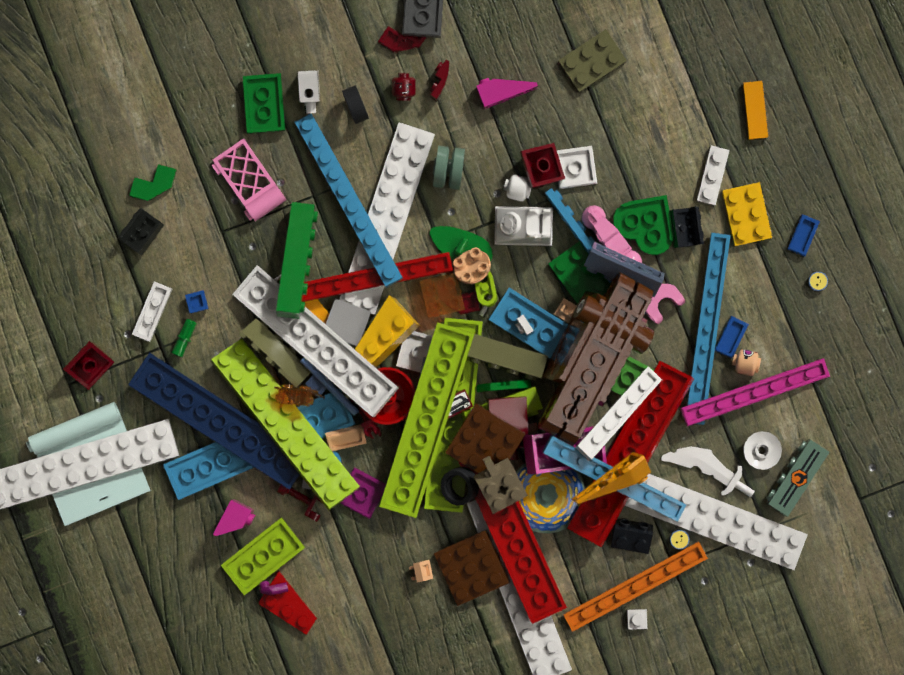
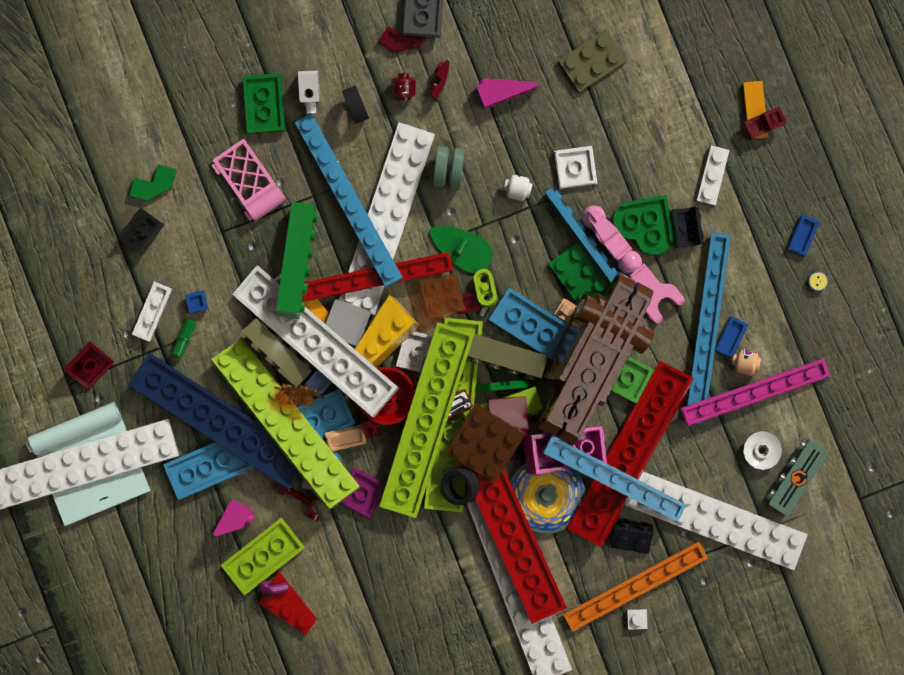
medium blue bar [300,357,359,416] -> none
light nougat tile [409,560,433,582] -> none
reddish brown plate [434,529,510,606] -> none
light nougat dish [453,247,491,284] -> none
dark tan hinge [474,456,528,514] -> none
white piece [495,206,553,246] -> none
white plate [515,315,534,336] -> none
dark red slope [520,143,565,188] -> none
light orange wedge [572,452,651,504] -> none
white plate [575,367,662,461] -> none
sand blue slope [584,242,665,297] -> none
white sword [661,446,755,497] -> none
light yellow tile [670,530,689,549] -> none
yellow plate [722,182,772,247] -> none
none -> dark red slope [742,106,787,140]

